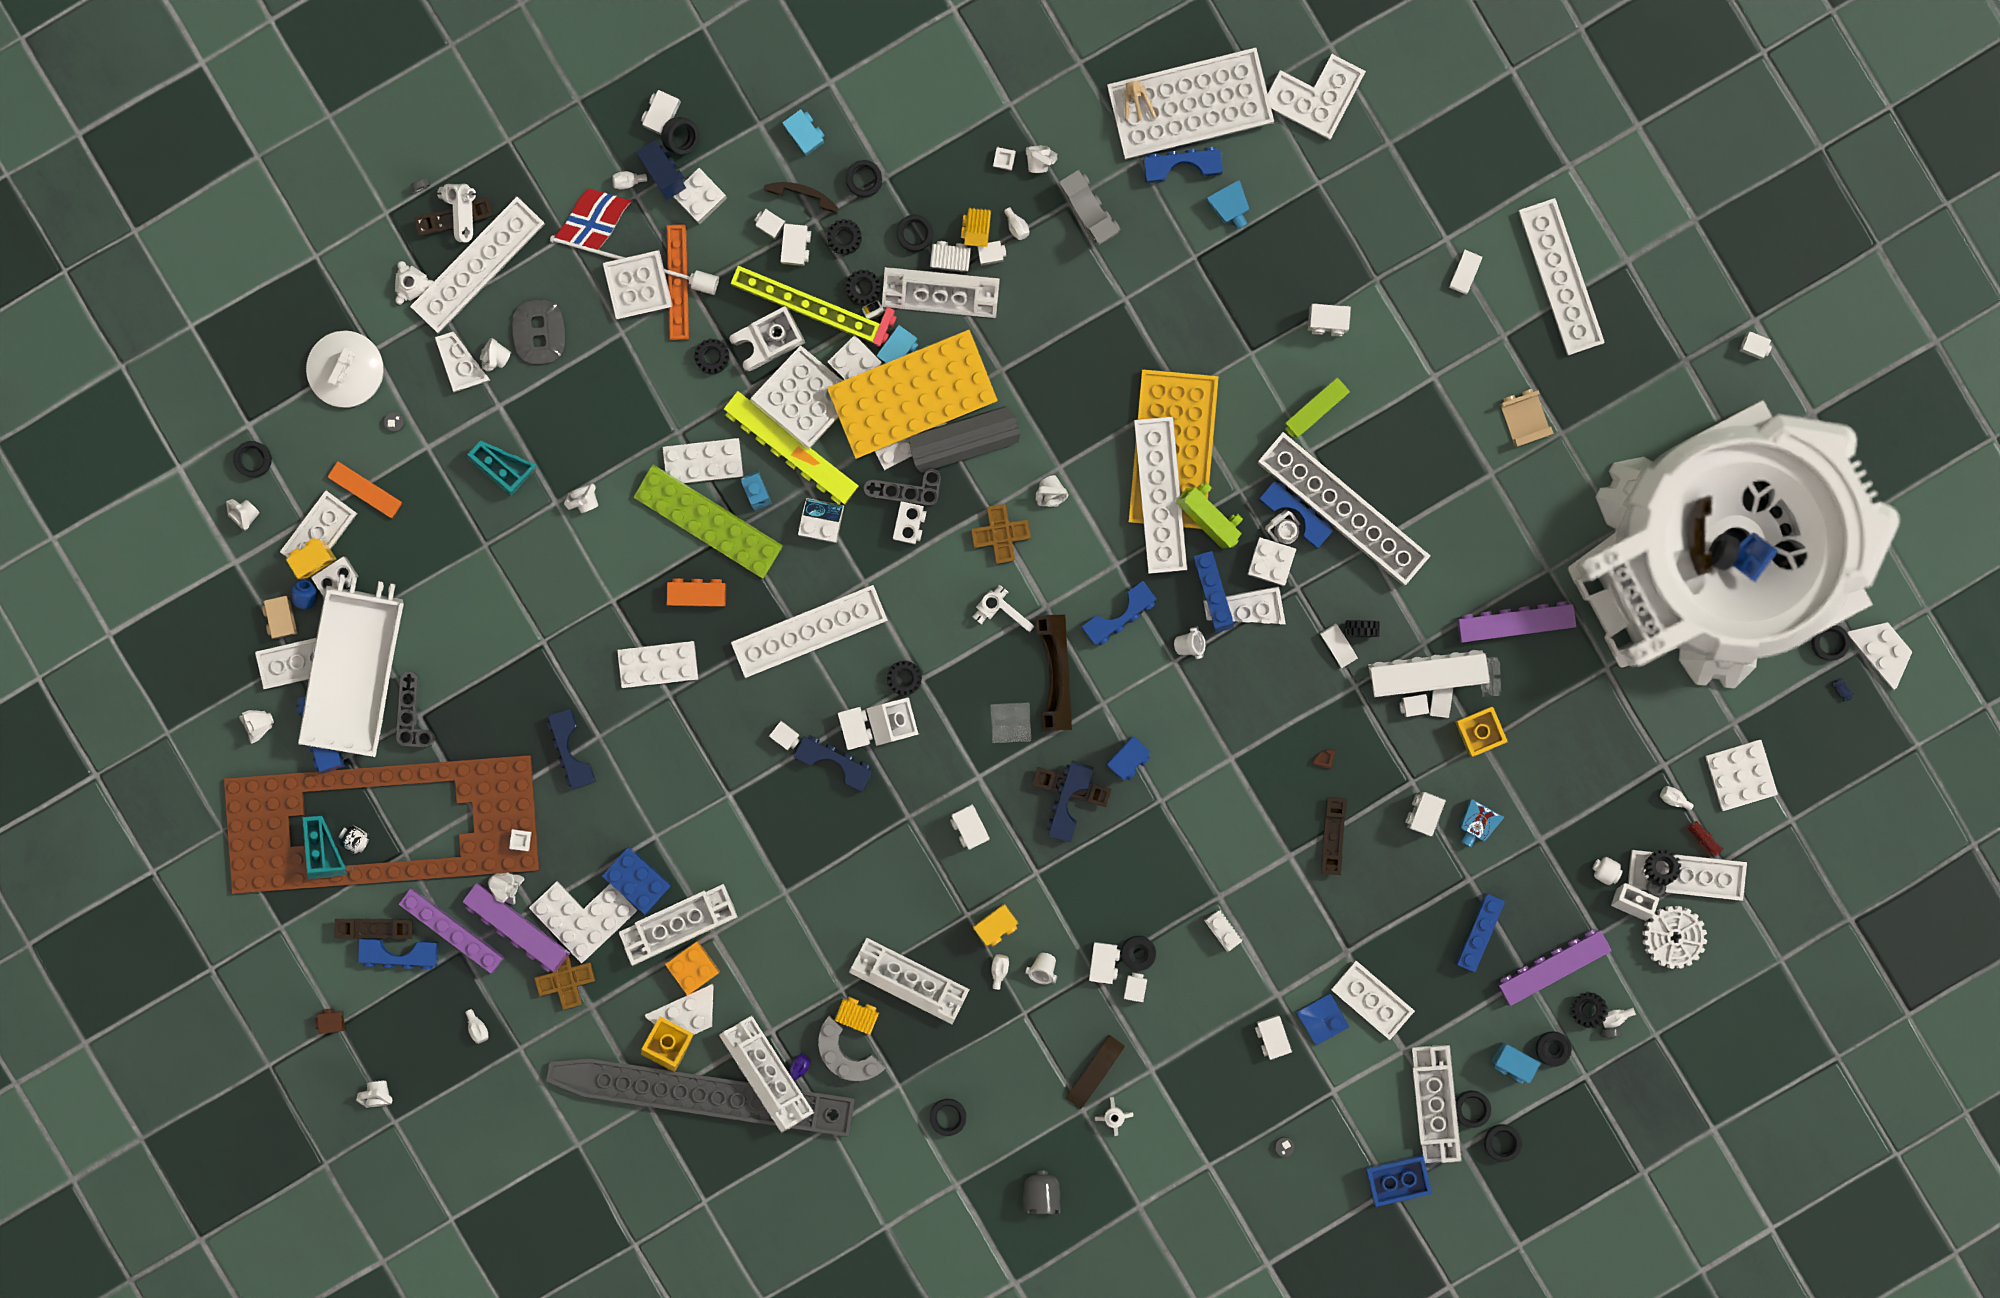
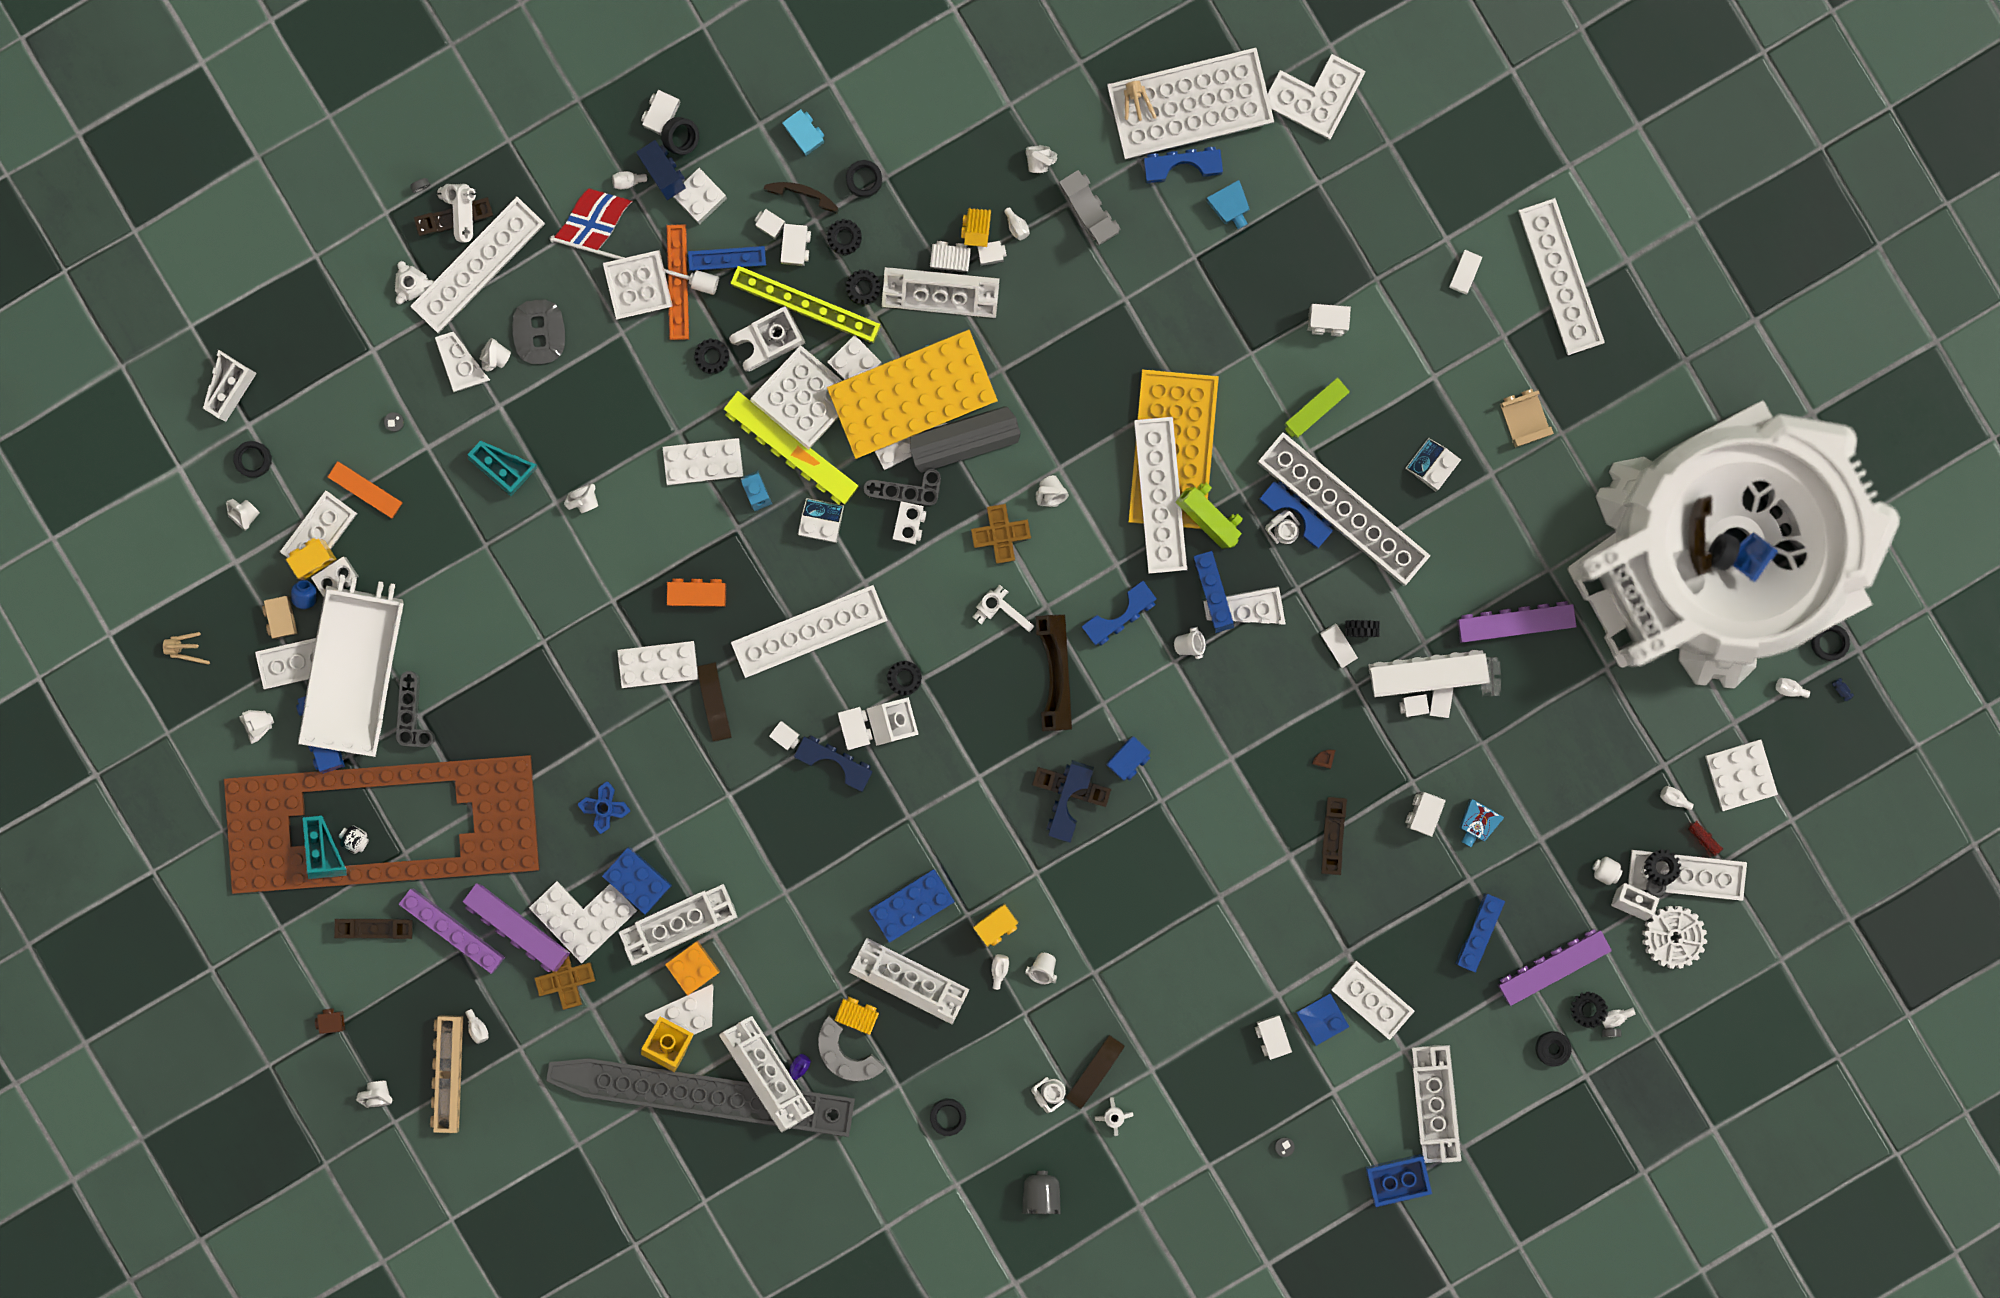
white bracket [306,331,384,408] -> none
blue arch [358,938,439,969] -> none
white brick [488,873,524,905] -> none
white plate [509,829,532,851] -> none
dark blue arch [546,709,596,789] -> none
lime plate [633,464,783,579] -> none
slope [862,301,884,320] -> none
coral plate [873,307,897,348] -> none
medium azure brick [877,325,918,363] -> none
black tyre [897,214,933,252] -> none
white brick [950,804,990,849] -> none
clear brick [991,703,1031,743] -> none
white plate [993,147,1016,171] -> none
white brick [1089,942,1120,984] -> none
black tyre [1121,936,1156,971] -> none
white brick [1124,972,1147,1002] -> none
white brick [1204,910,1242,952] -> none
white brick [1247,537,1296,586] -> none
yellow brick [1455,706,1508,757] -> none
black tyre [1455,1090,1492,1128] -> none
black tyre [1484,1124,1522,1162] -> none
dark azure brick [1491,1042,1541,1084] -> none
white brick [1739,331,1772,360] -> none
white wing [1847,622,1912,690] -> none
none -> tan plant [163,632,210,665]
none -> white wedge [203,350,257,422]
none -> tan piece [430,1015,463,1133]
none -> blue plant [578,781,631,834]
none -> blue plate [688,246,766,271]
none -> dark brown slope [697,662,732,741]
none -> blue brick [869,868,955,943]
none -> white piece [1031,1077,1065,1113]
none -> slope [1405,438,1461,492]
none -> white piece [1776,678,1810,698]

